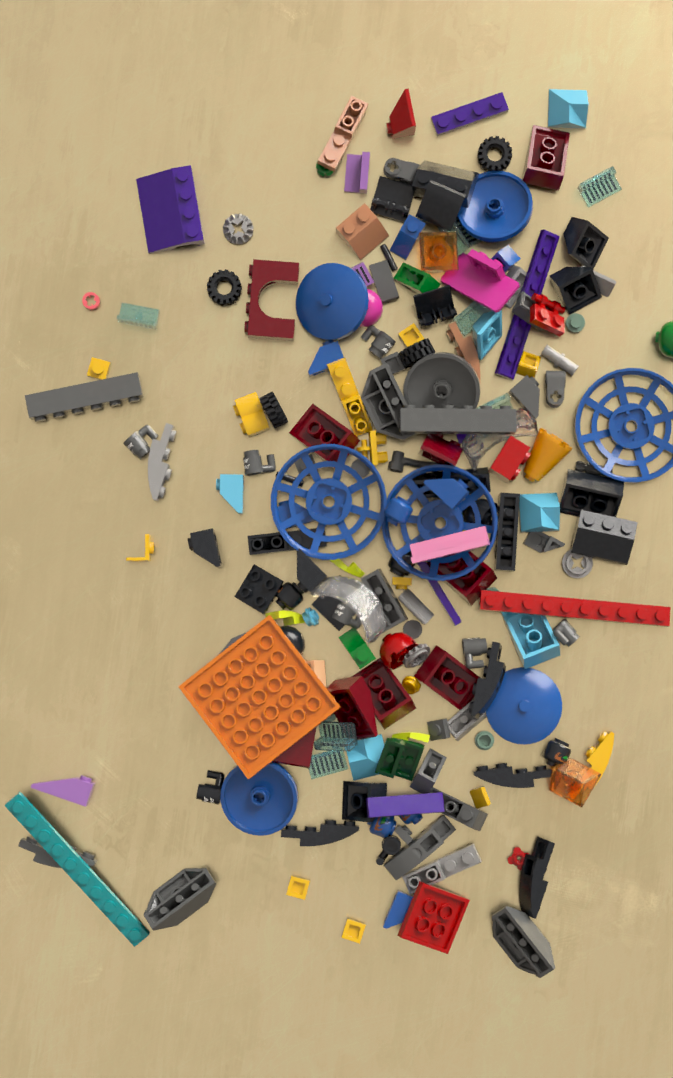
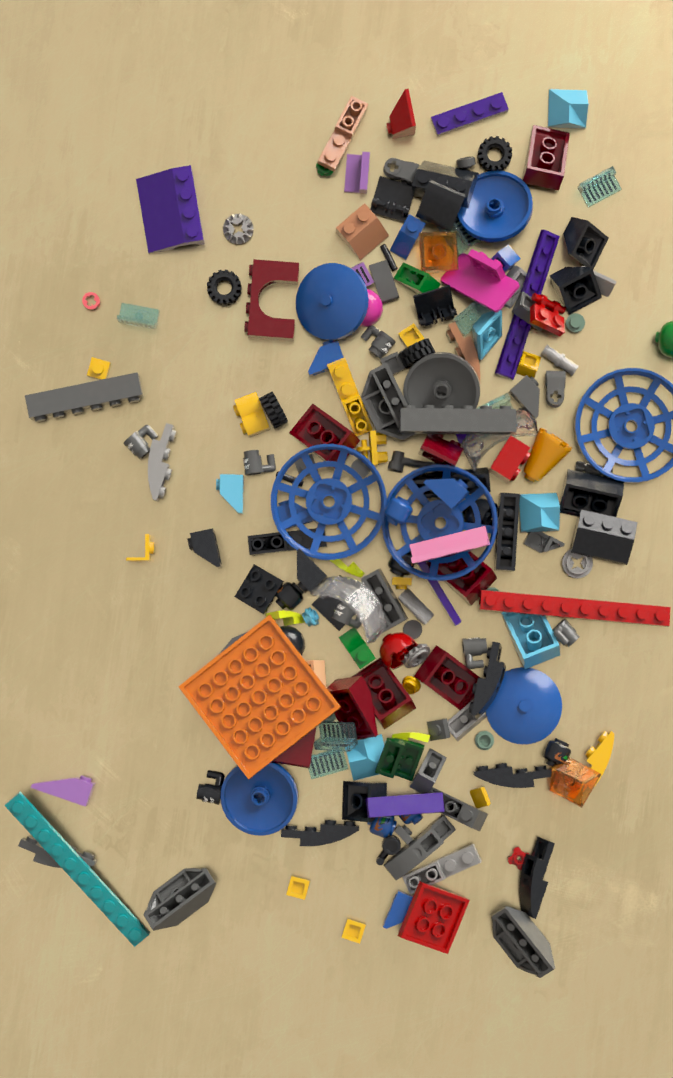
none -> dark grey tile [456,156,476,170]

